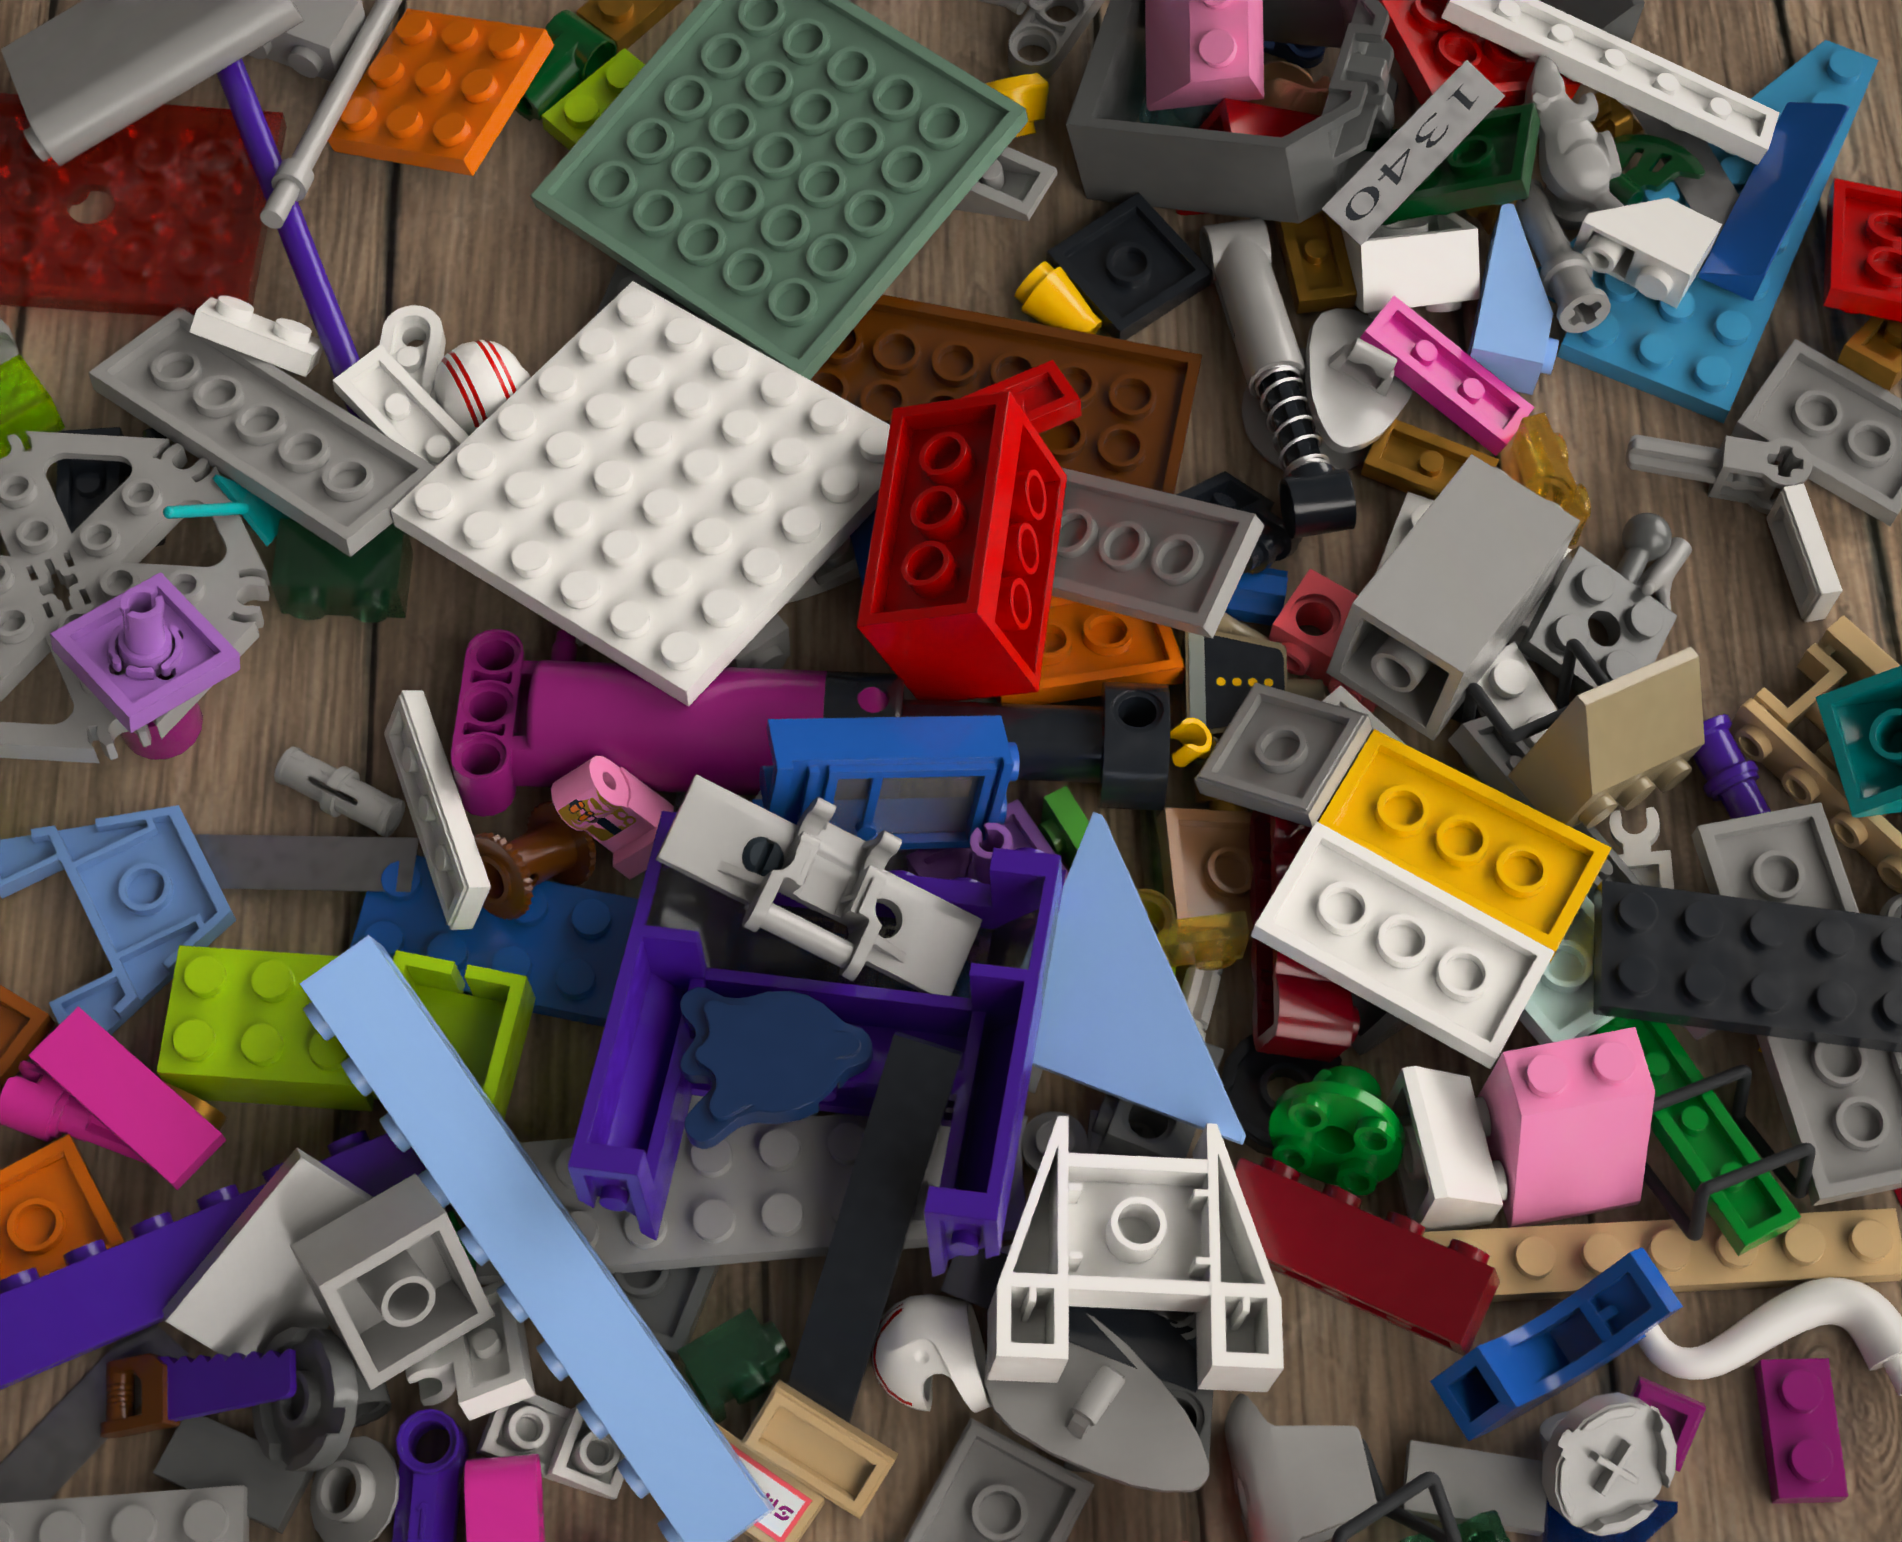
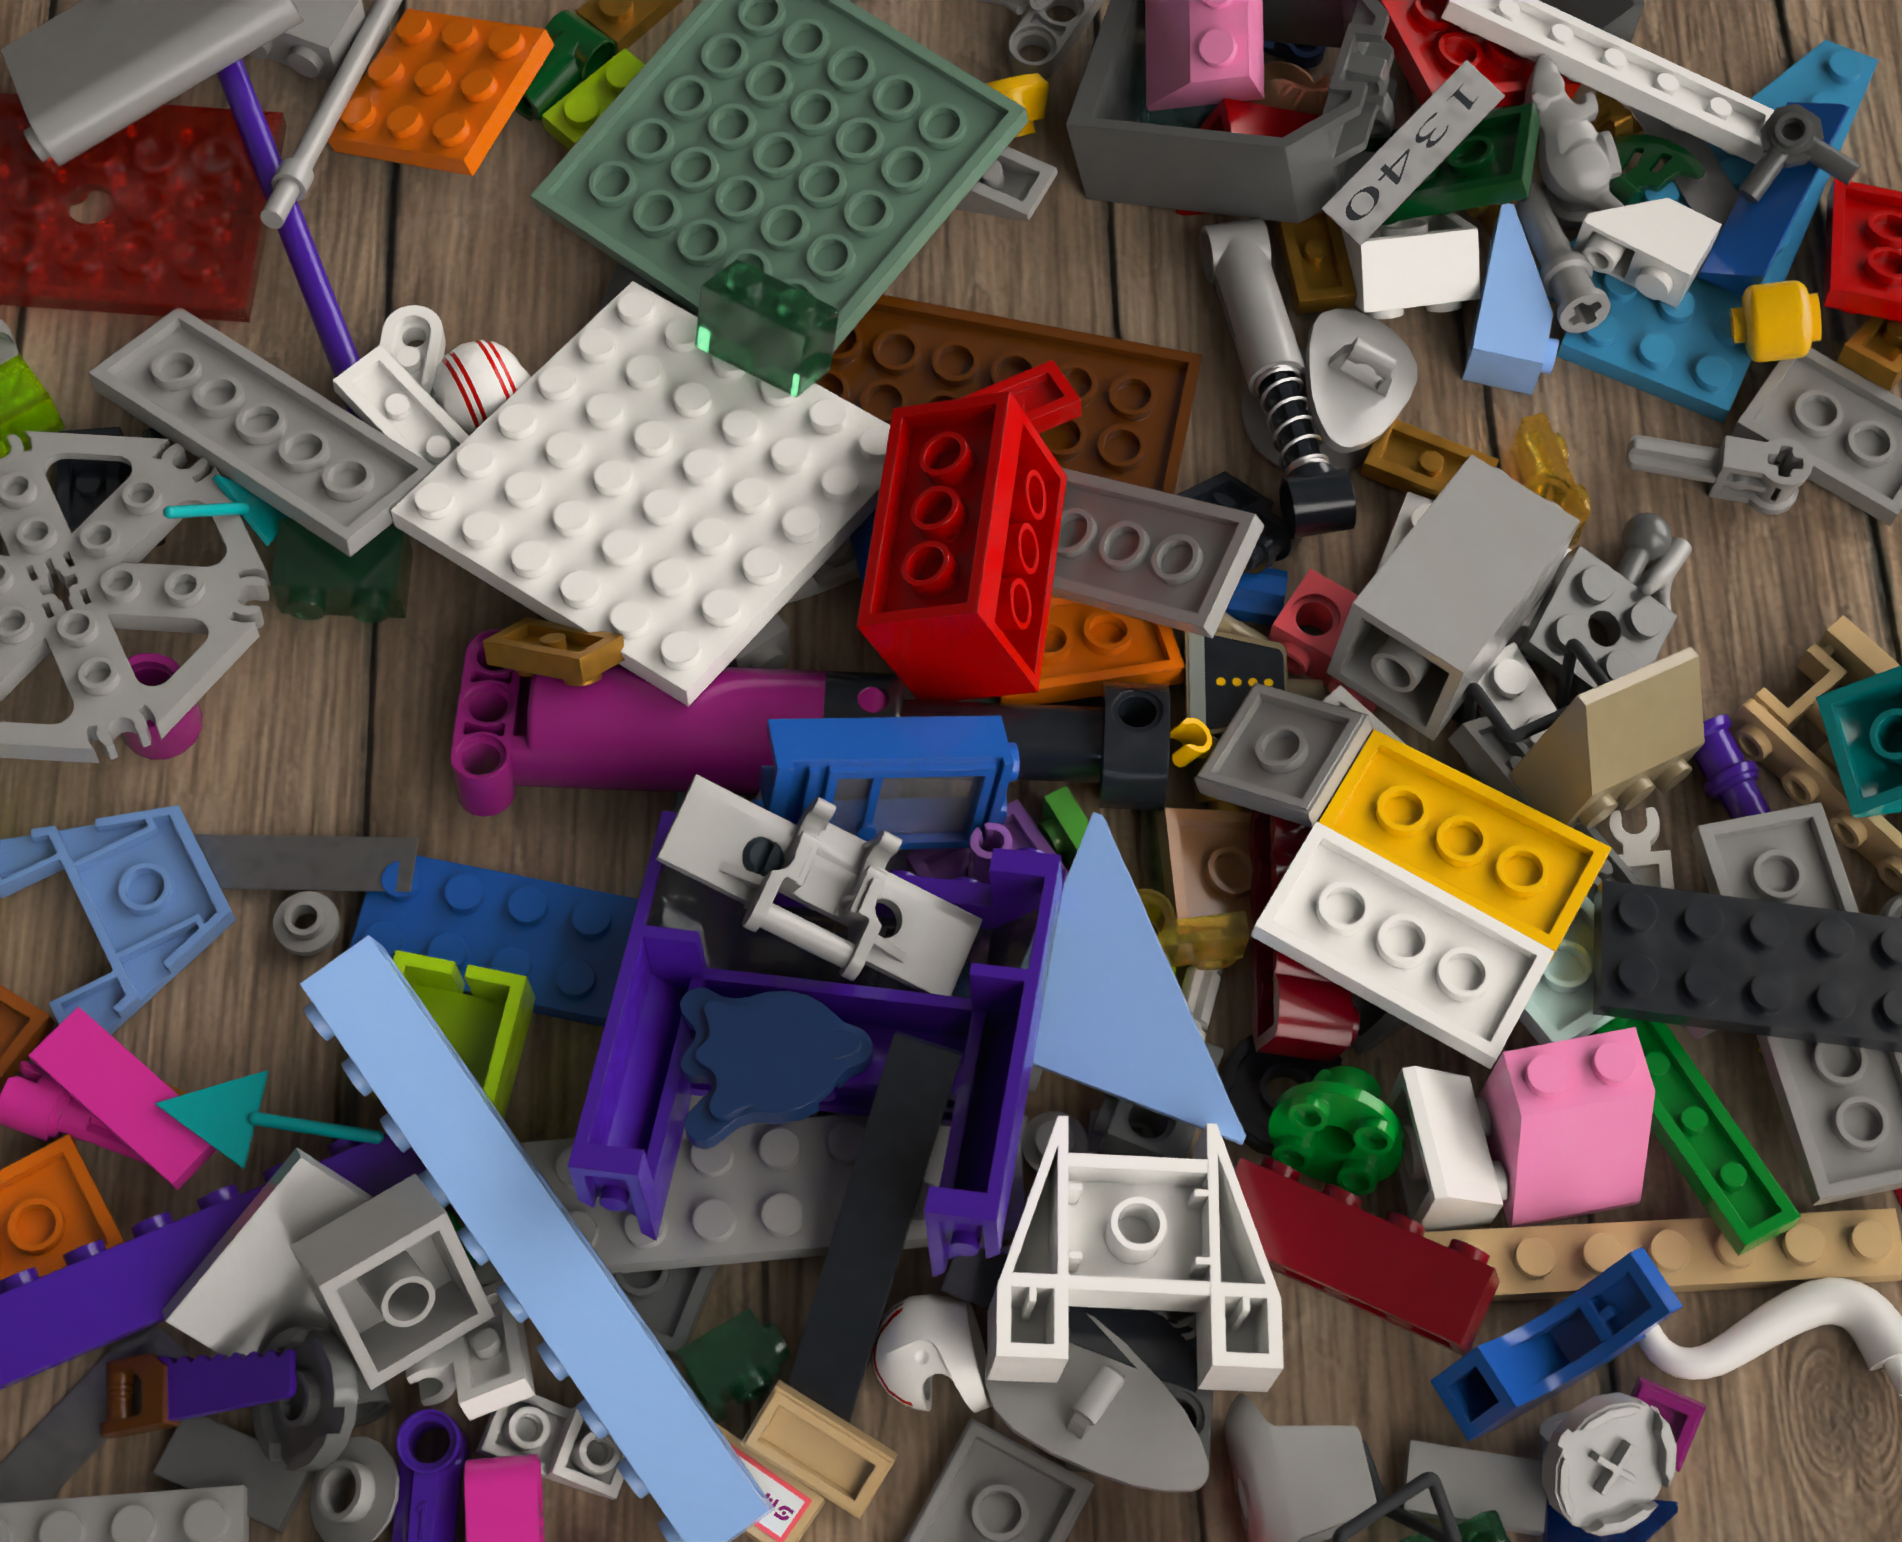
medium lavender plate [50,572,240,733] -> none
lime brick [157,945,374,1111] -> none
white plate [190,296,323,377] -> none
light grey pin [274,746,405,837] -> none
white tile [384,690,491,930] -> none
reddish brown hose [474,801,596,920] -> none
bright pink leg [551,756,674,880] -> none
yellow cone [1014,261,1103,334] -> none
black plate [1046,192,1213,340] -> none
dark pink plate [1360,295,1535,456] -> none
black piece [1644,1065,1816,1241] -> none
magenta plate [1753,1358,1849,1504] -> none
white tile [1766,484,1842,622] -> none
none -> teal piece [155,1070,384,1170]
none -> light grey plate [273,891,340,956]
none -> pearl gold plate [483,617,625,686]
none -> clear green brick [695,259,840,398]
none -> yellow head [1730,280,1822,362]
none -> dark grey piece [1738,104,1861,203]

